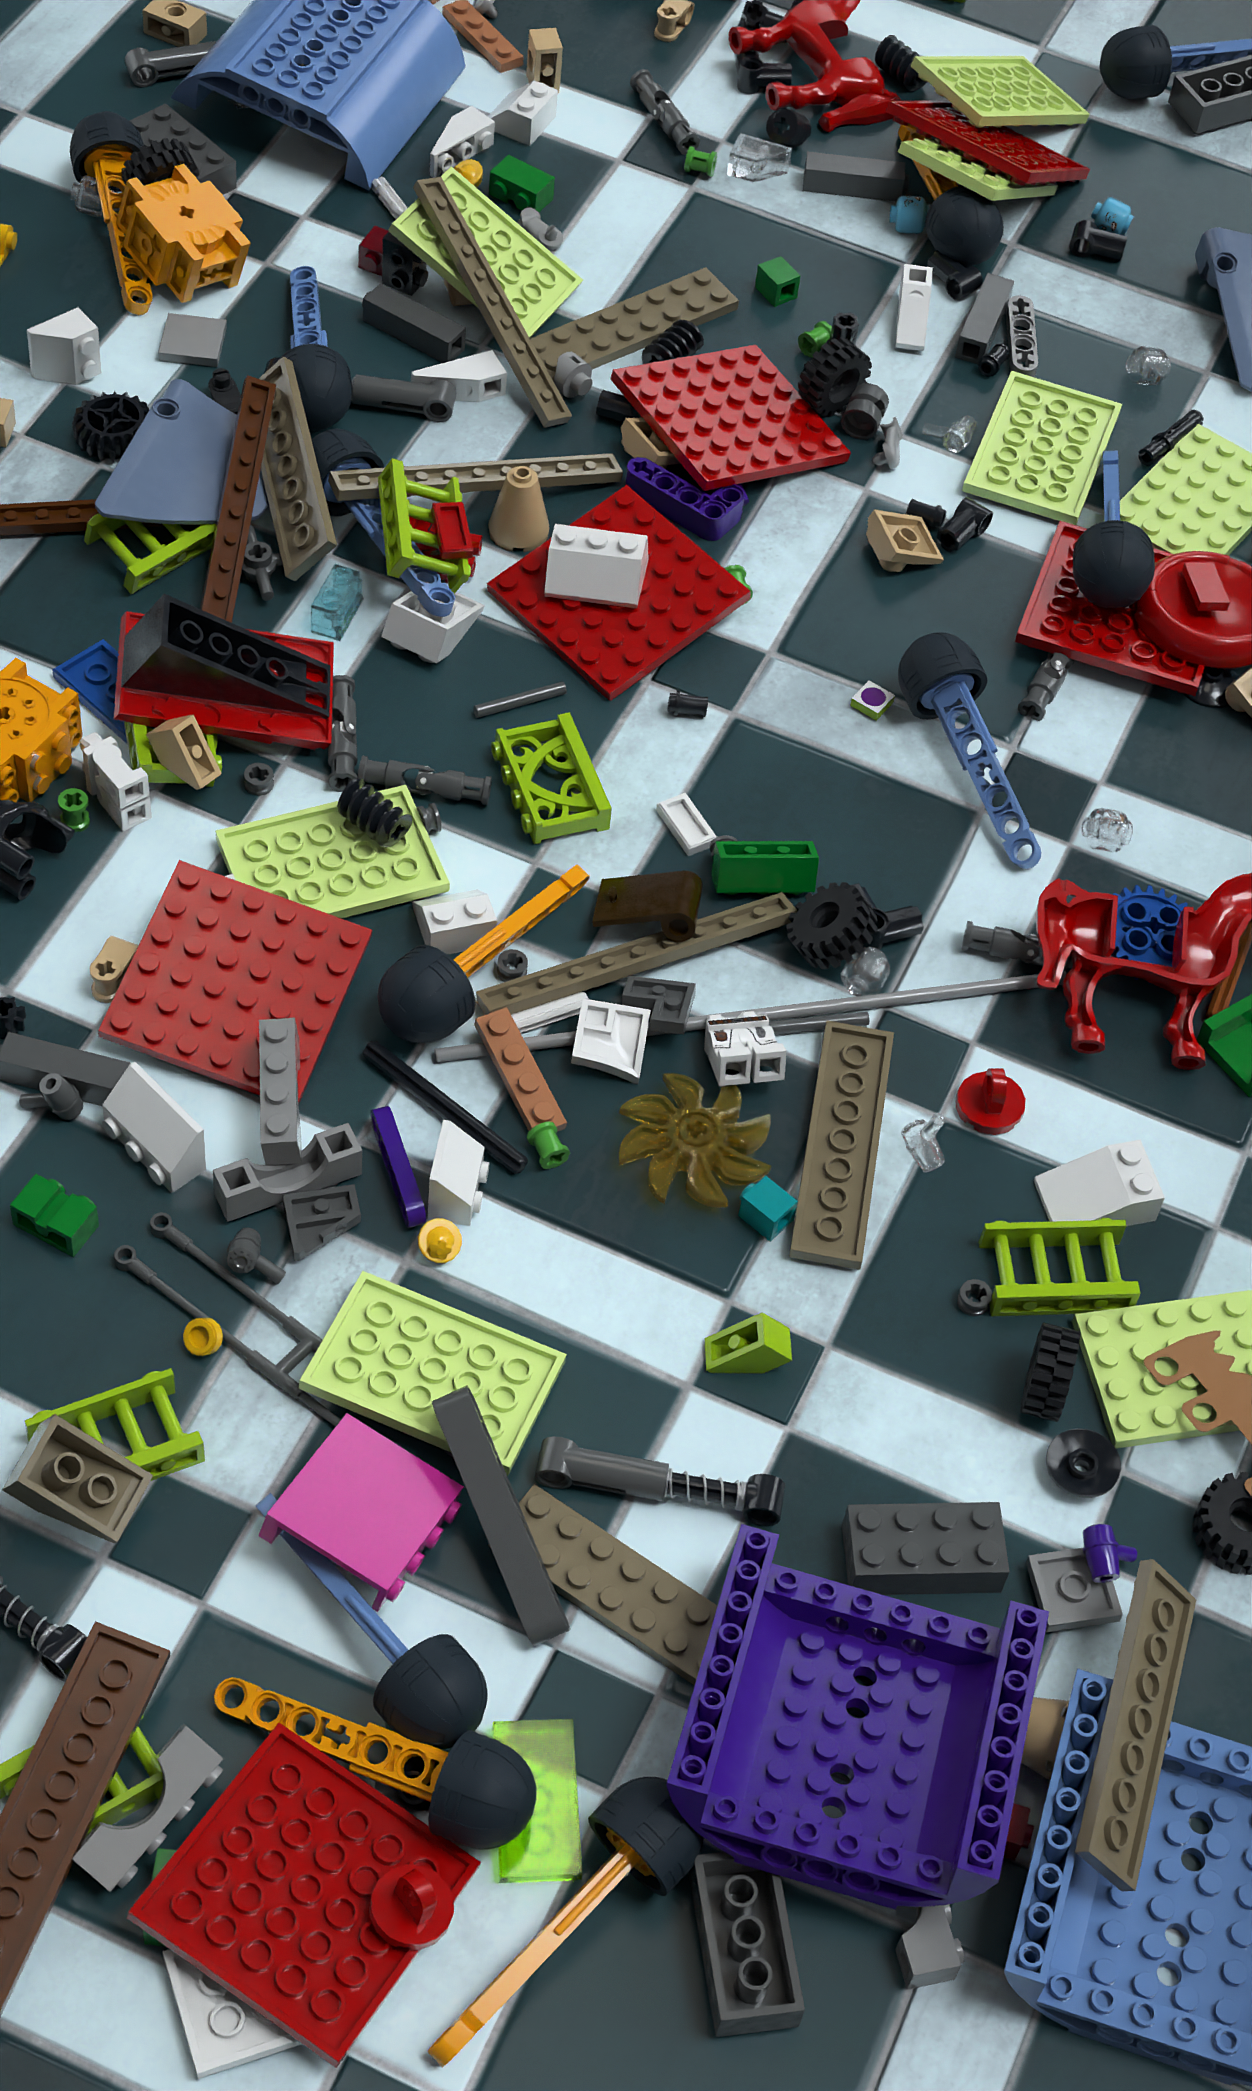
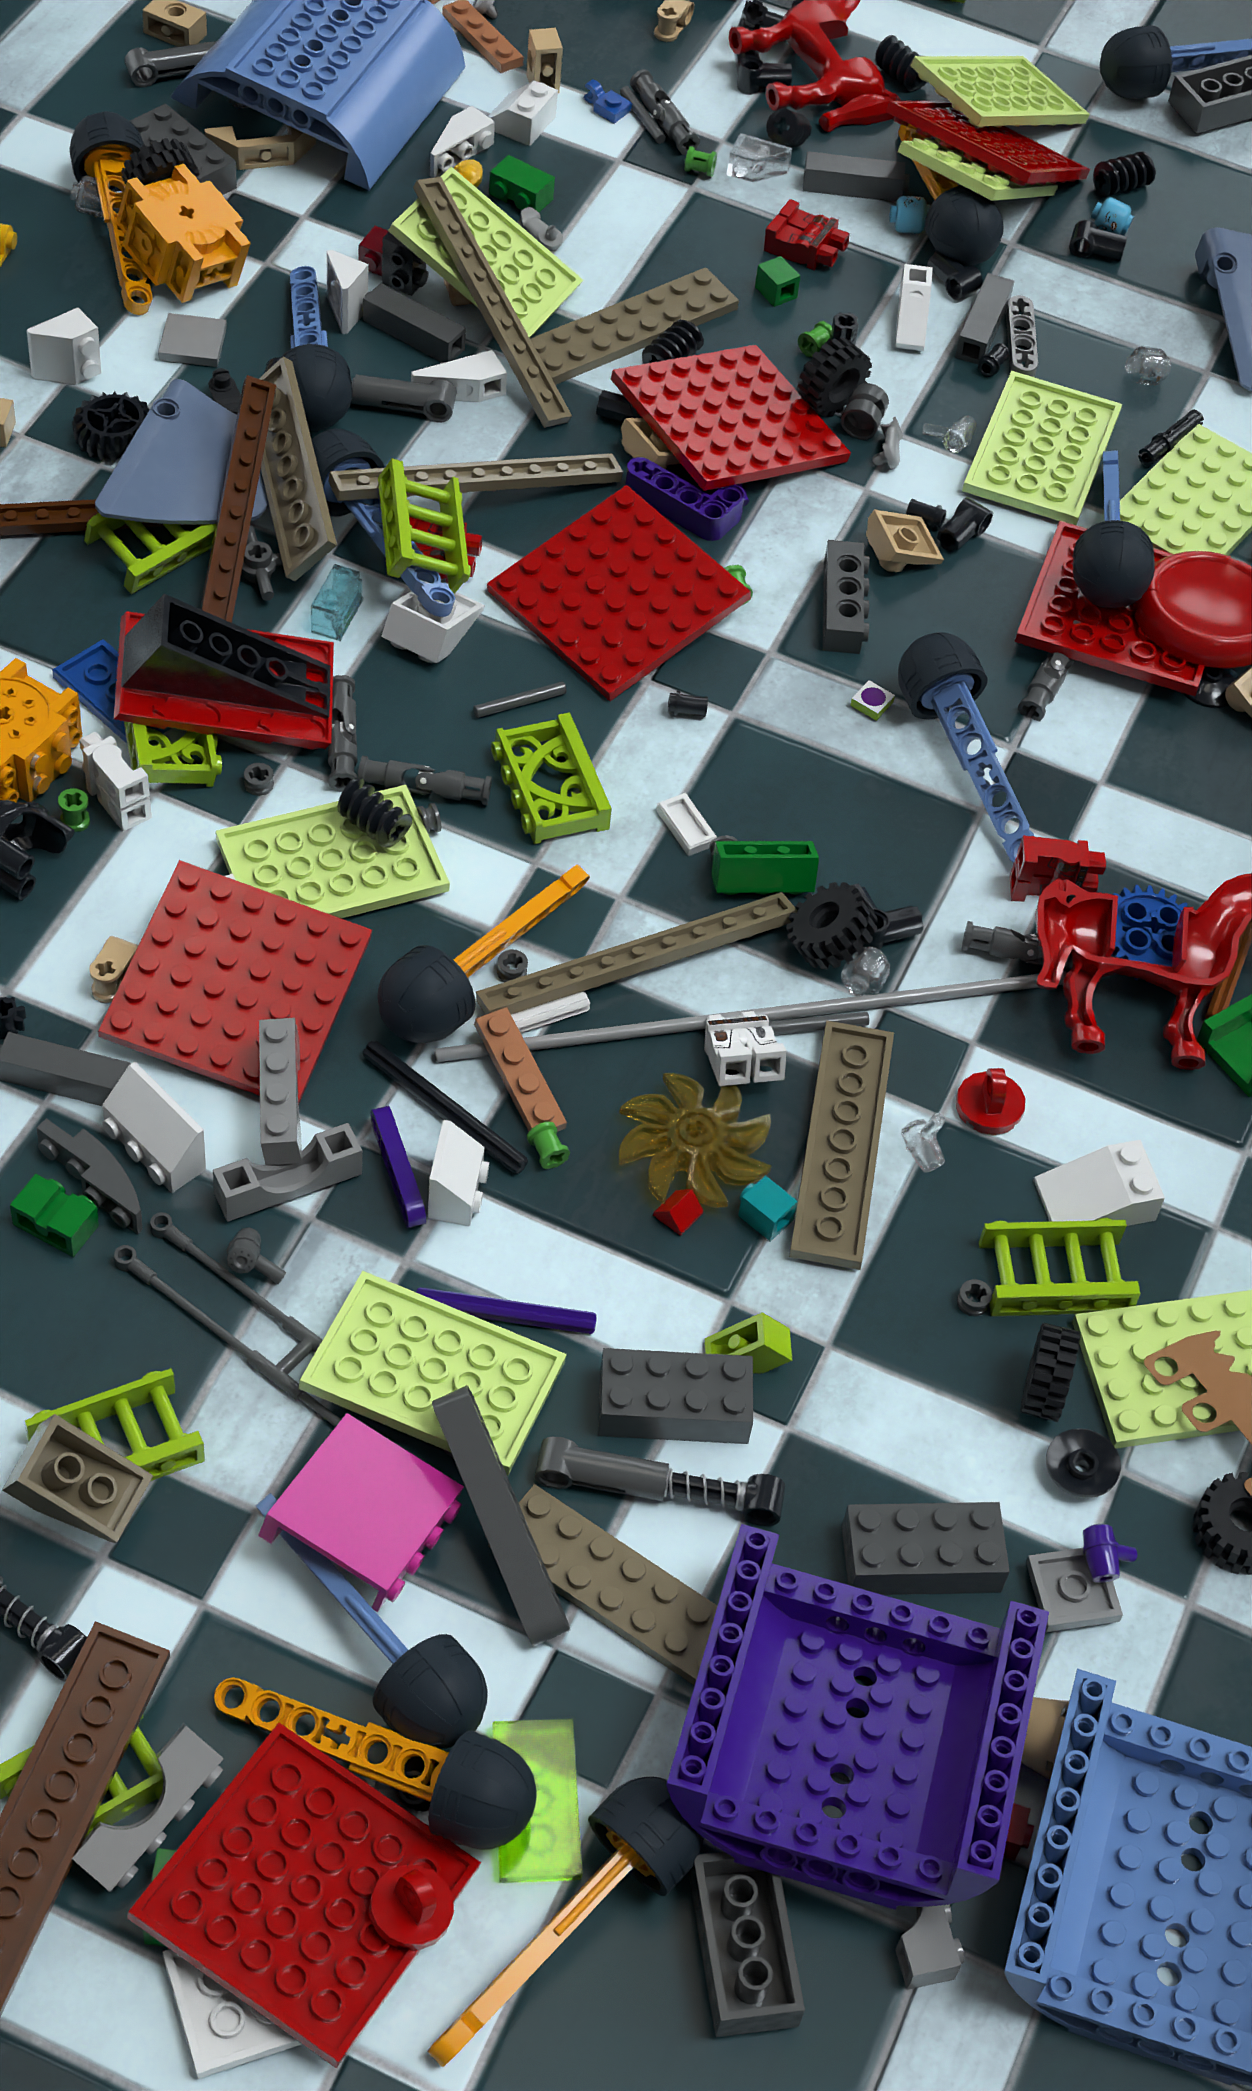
dark grey piece [19,1073,83,1120] -> none
tan slope [146,714,222,790] -> none
yellow tile [183,1318,223,1356] -> none
dark grey wing [283,1184,361,1261] -> none
white axle [372,177,407,219] -> none
white slope [412,889,497,955] -> none
yellow hat [418,1218,462,1263] -> none
red tile [431,502,474,559] -> none
tan cone [488,466,549,552] -> none
white slope [544,524,648,608] -> none
light grey piece [553,351,593,398] -> none
white plate [571,998,651,1084] -> none
dark brown door [592,870,703,942] -> none
dark grey plate [622,975,696,1035] -> none
dark tan plate [1075,1559,1196,1892] -> none
clear head [1081,808,1133,852] -> none
tile [1182,562,1230,611] -> none
none -> dark grey slope [36,1118,143,1234]
none -> tan slope [205,125,316,170]
none -> white slope [327,250,368,334]
none -> dark purple axle [416,1287,597,1334]
none -> blue plate [584,79,632,124]
none -> dark grey brick [598,1348,753,1444]
none -> dark grey bar [620,86,666,144]
none -> red slope [653,1189,704,1236]
none -> red hips [764,199,850,270]
none -> dark grey brick [823,540,869,654]
none -> red hips [1010,835,1106,903]
none -> black piece [1093,151,1156,197]

